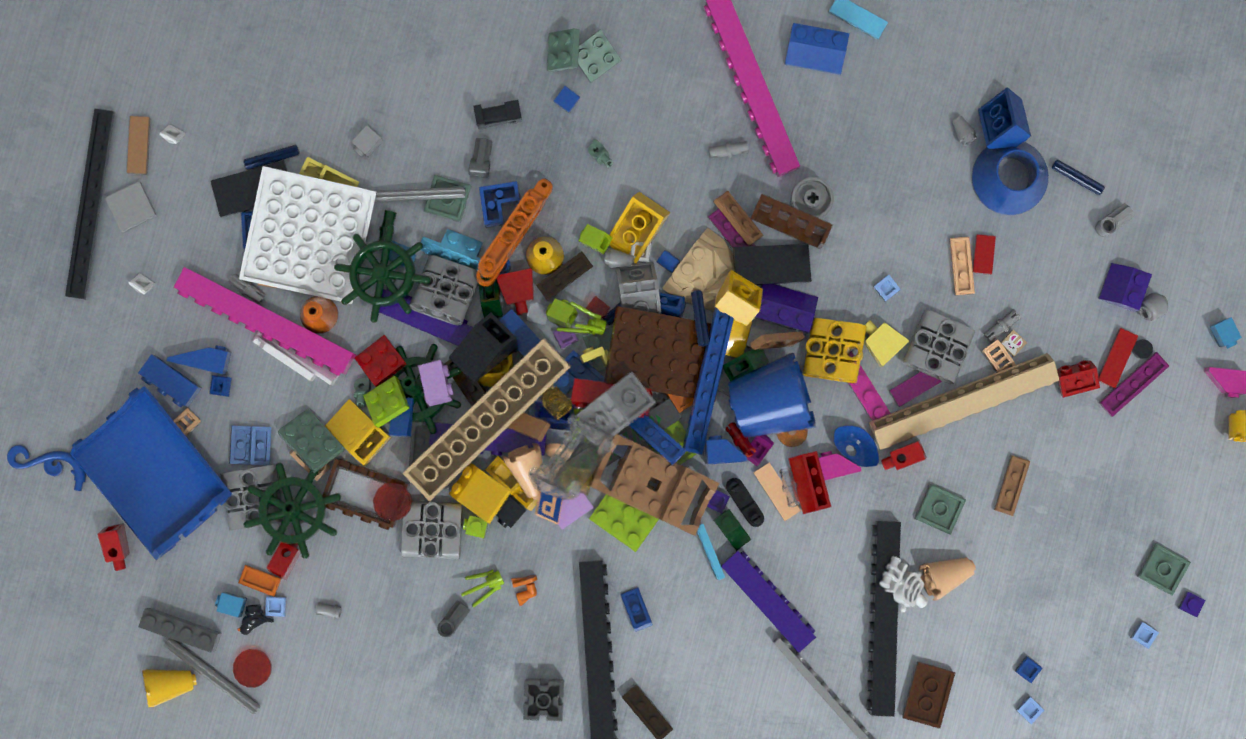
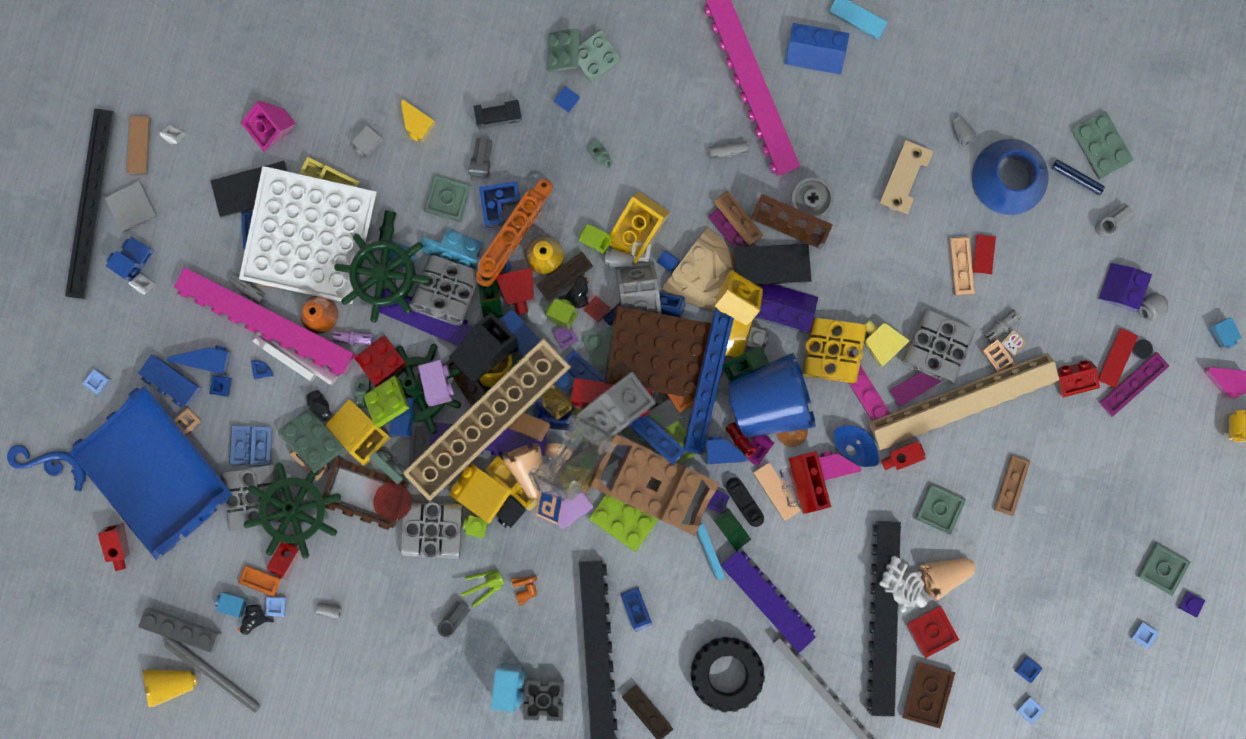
clear red tile [233,649,272,688] -> none
dark blue axle [243,145,300,170] -> none
light grey axle [375,187,466,202] -> none
lime plant [556,301,606,335] -> none
light yellow bracket [580,347,609,367] -> none
dark blue axle [691,290,709,346] -> none
medium nougat tile [750,331,804,350] -> none
light blue tile [873,275,901,302] -> none
blue slope [978,87,1031,149] -> none
none -> light blue tile [82,368,110,395]
none -> blue brick [106,236,154,281]
none -> dark pink slope [241,100,296,152]
none -> blue tile [251,360,274,379]
none -> black animal [306,390,332,422]
none -> lavender pin [332,330,372,345]
none -> sand green plate [369,450,407,484]
none -> yellow slope [401,100,436,142]
none -> medium azure brick [491,663,526,712]
none -> black animal [559,276,590,309]
none -> black tyre [690,637,765,713]
none -> tan brick [880,140,934,215]
none -> red plate [907,606,959,658]
none -> sand green plate [1071,111,1134,179]

